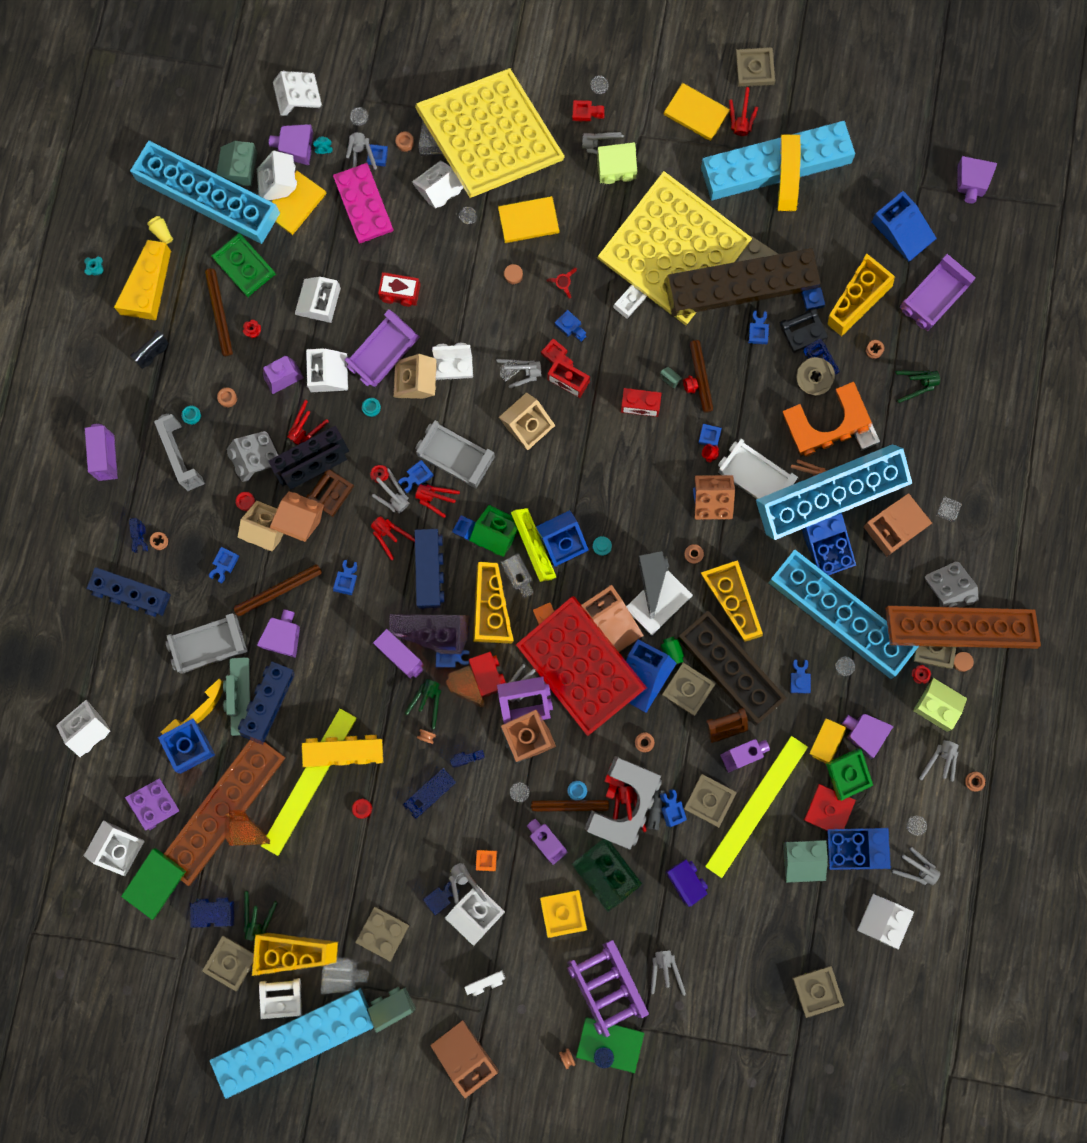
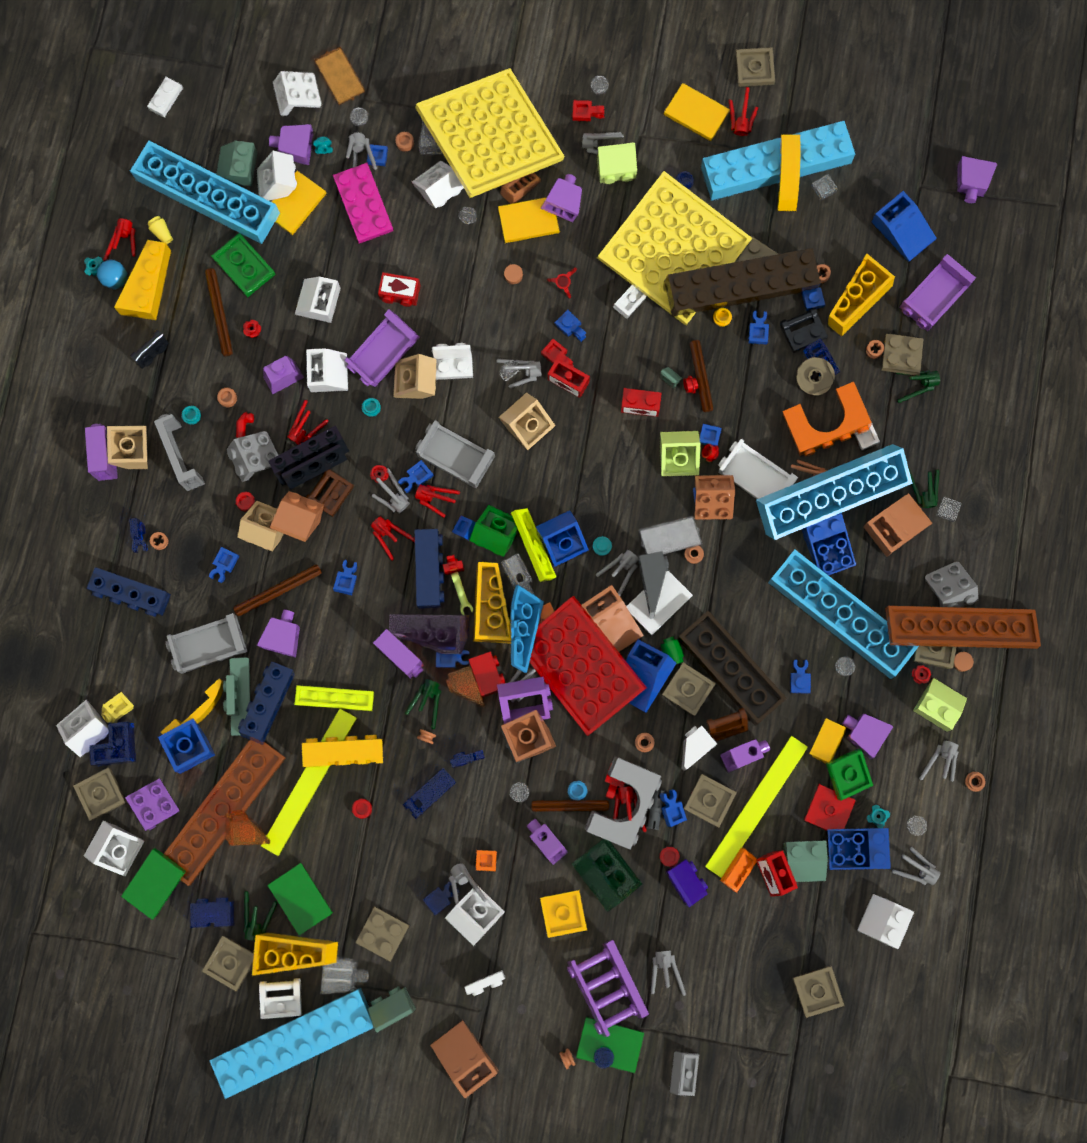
yellow wedge [701,560,763,642] -> none
none -> dark tan plate [73,767,127,821]
none -> clear blue brick [90,722,136,766]
none -> dark azure hair [97,260,128,289]
none -> light yellow bracket [101,692,134,726]
none -> red plant [103,218,136,261]
none -> tan slope [107,426,148,469]
none -> white plate [147,77,183,118]
none -> red arm [236,412,254,438]
none -> green tile [268,863,333,936]
none -> neon yellow tile [294,685,374,711]
none -> clear orange piece [314,46,365,105]
none -> red plate [443,555,464,575]
none -> yellowish green arm [451,571,473,615]
none -> nougat slope [501,172,541,204]
none -> dark azure wedge [510,585,544,673]
none -> medium lavender torso [541,174,582,222]
none -> light grey plant [596,550,639,596]
none -> clear piece [639,516,702,554]
none -> yellowish green slope [660,431,700,476]
none -> red tile [660,847,680,867]
none -> light grey slope [670,1051,699,1096]
none -> clear blue plate [676,171,694,189]
none -> white slope [681,726,717,771]
none -> yellow plate [713,308,732,327]
none -> orange plate [720,848,757,893]
none -> red brick [756,850,798,896]
none -> clear plate [811,174,838,200]
none -> nougat bush [817,264,831,283]
none -> teal plate [867,805,890,828]
none -> dark tan plate [881,334,924,375]
none -> dark green plant [908,468,939,508]

